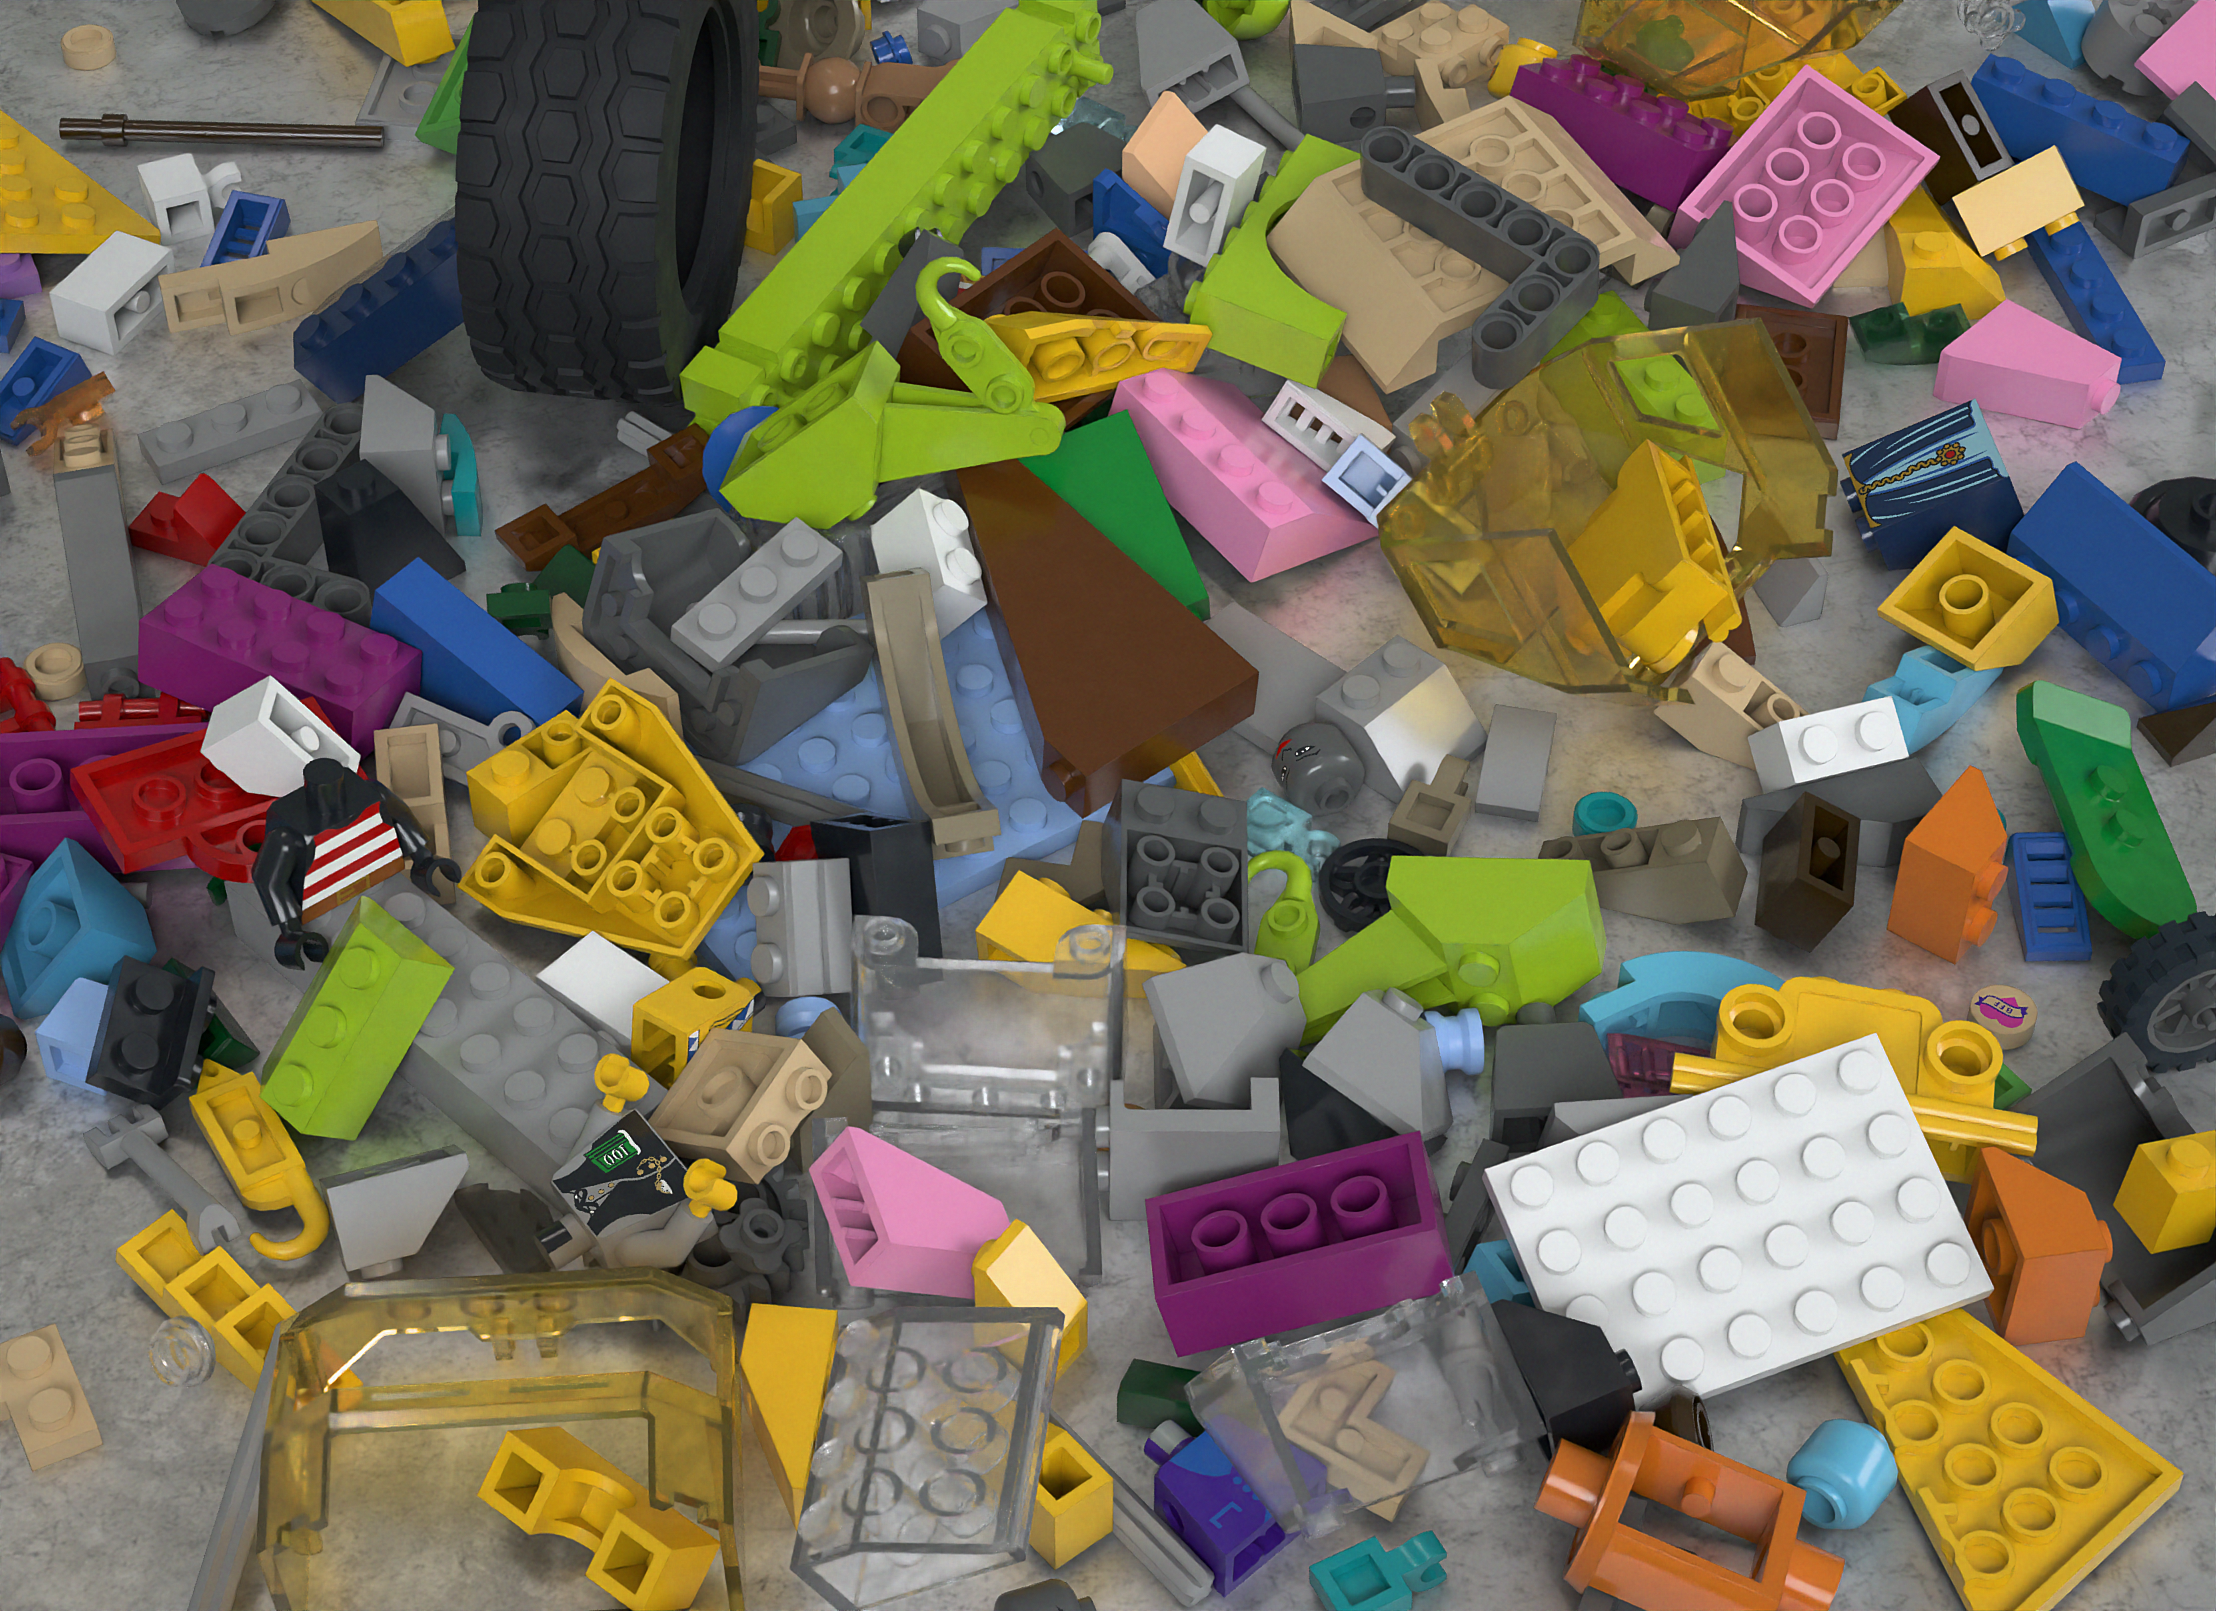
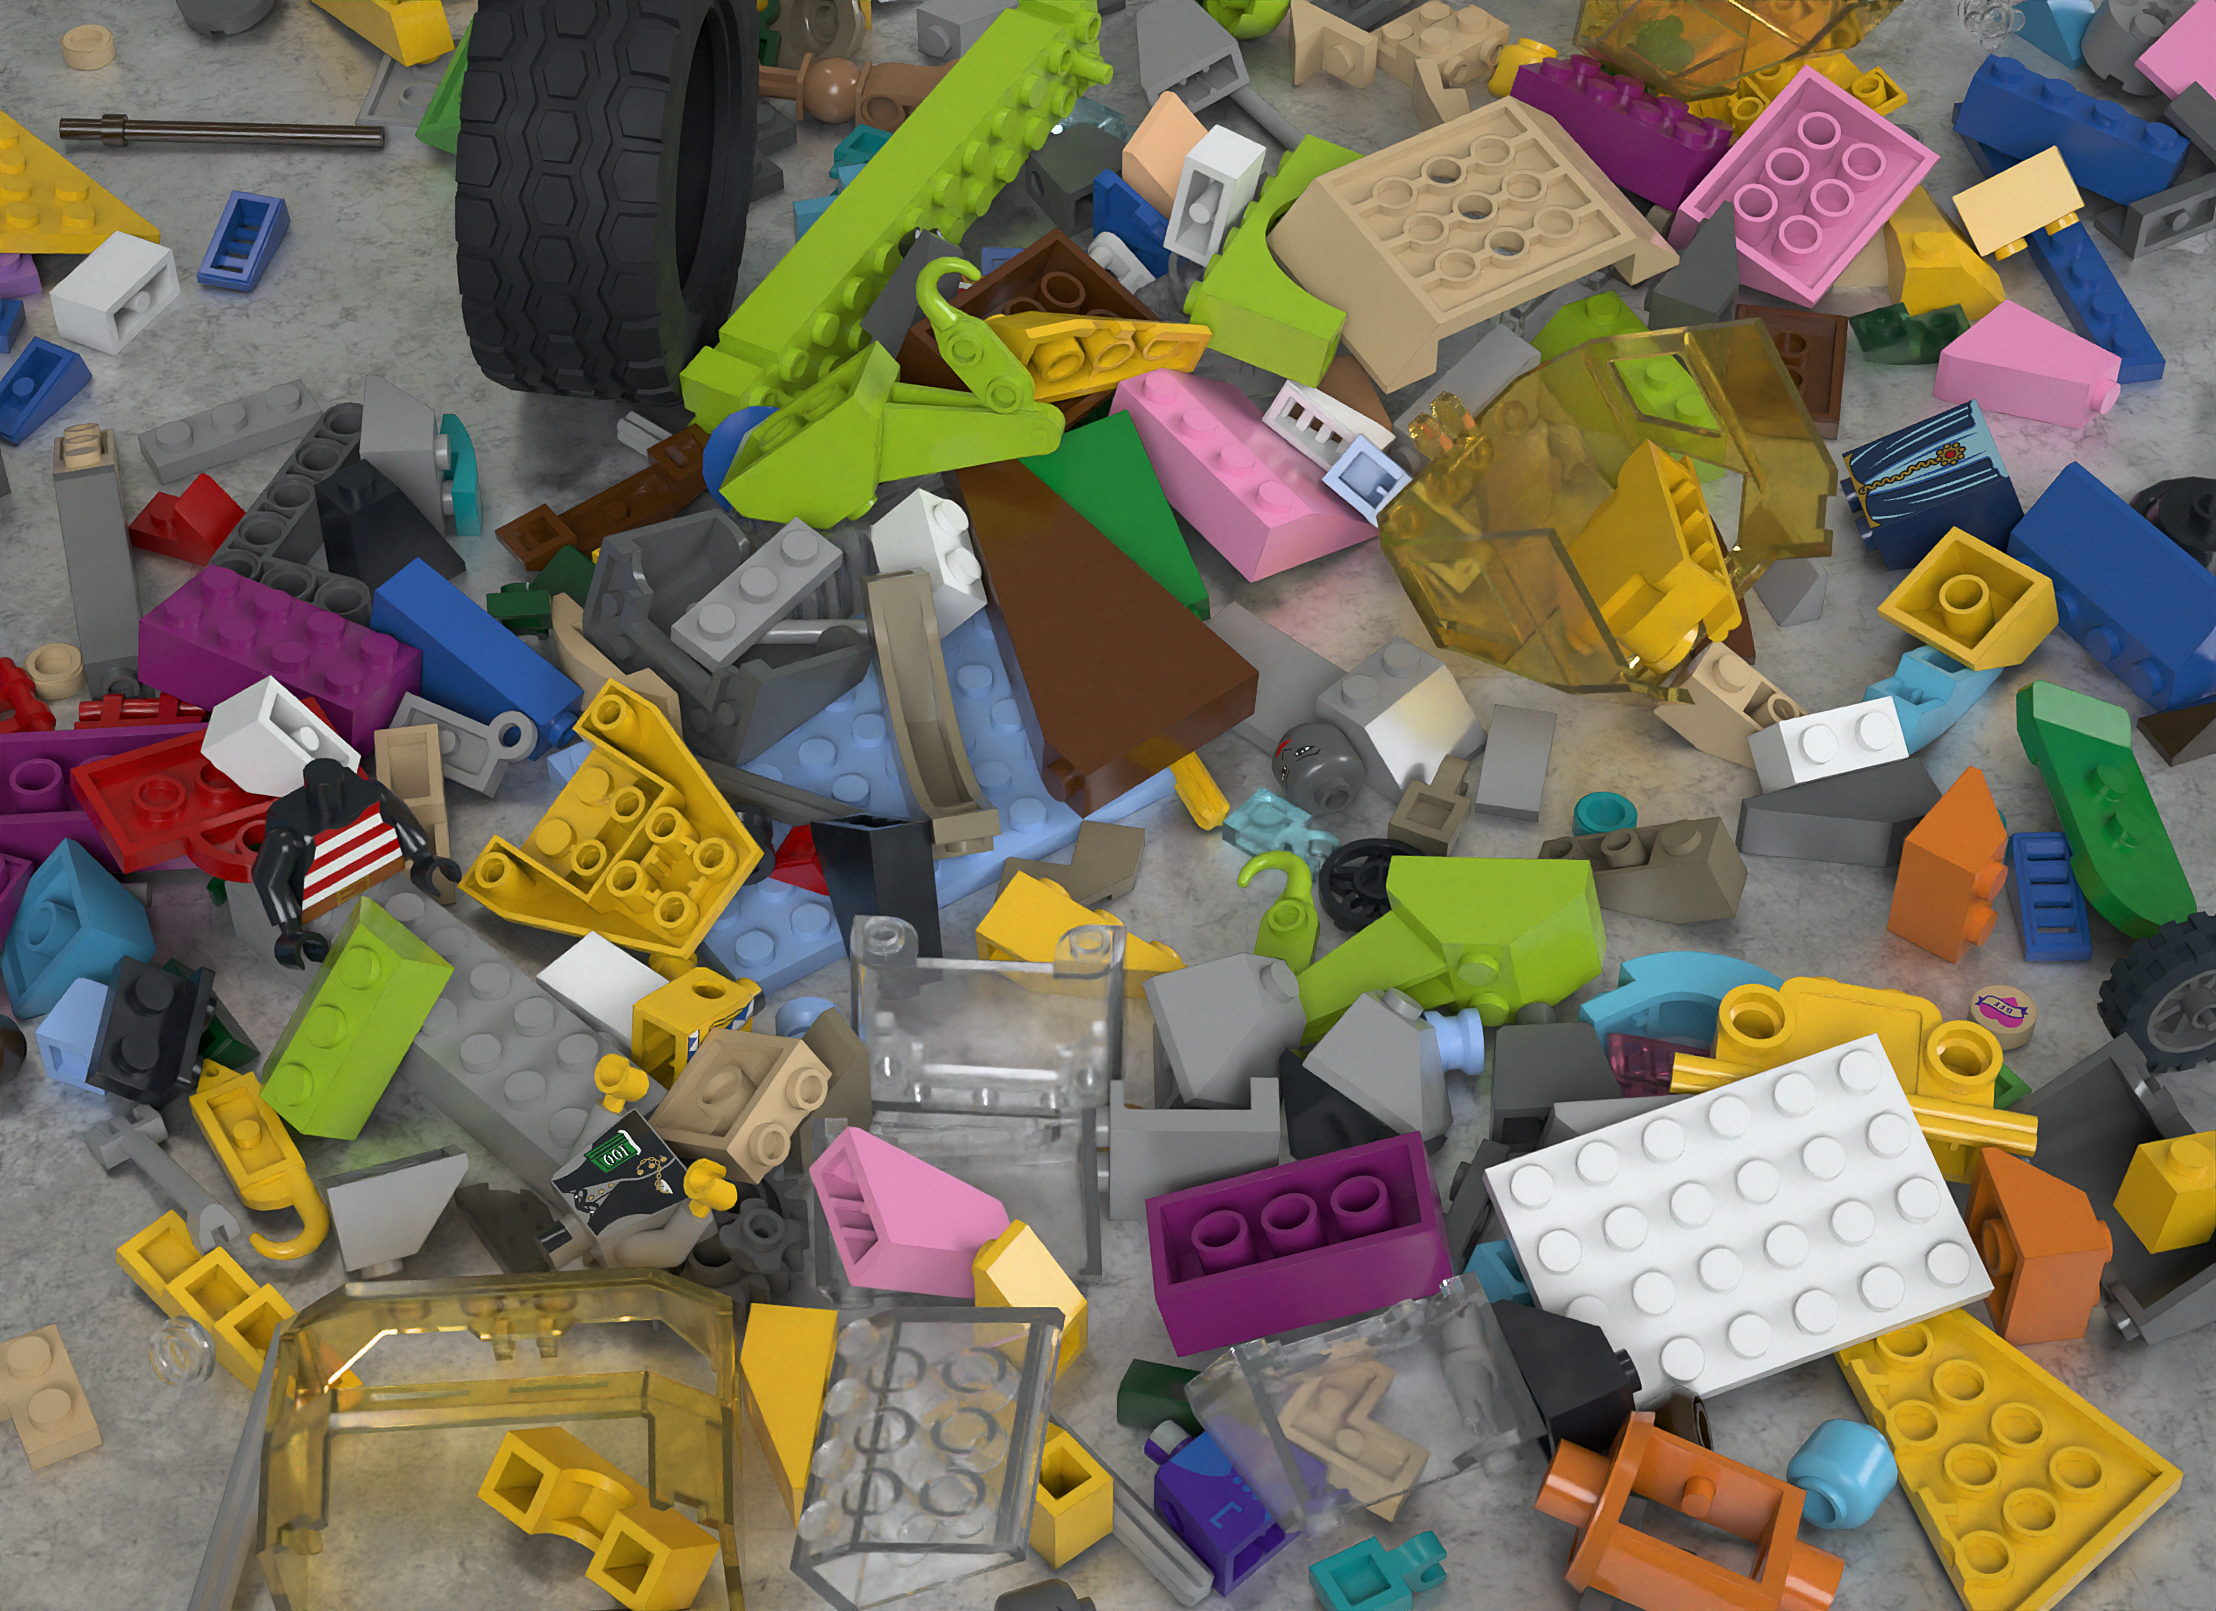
clear orange plate [10,371,115,456] -> none
white brick [137,152,242,246] -> none
tan slope [158,219,383,336] -> none
dark blue slope [293,206,464,404] -> none
yellow slope [466,710,593,849] -> none
yellow panel [744,159,803,256] -> none
light grey brick [747,858,856,997] -> none
blue plate [870,31,913,65] -> none
dark grey slope [1101,779,1249,956] -> none
dark grey torso [1291,44,1415,144] -> none
dark grey beam [1360,126,1600,390] -> none
dark brown brick [1754,791,1861,953] -> none
dark brown brick [1887,69,2015,206] -> none

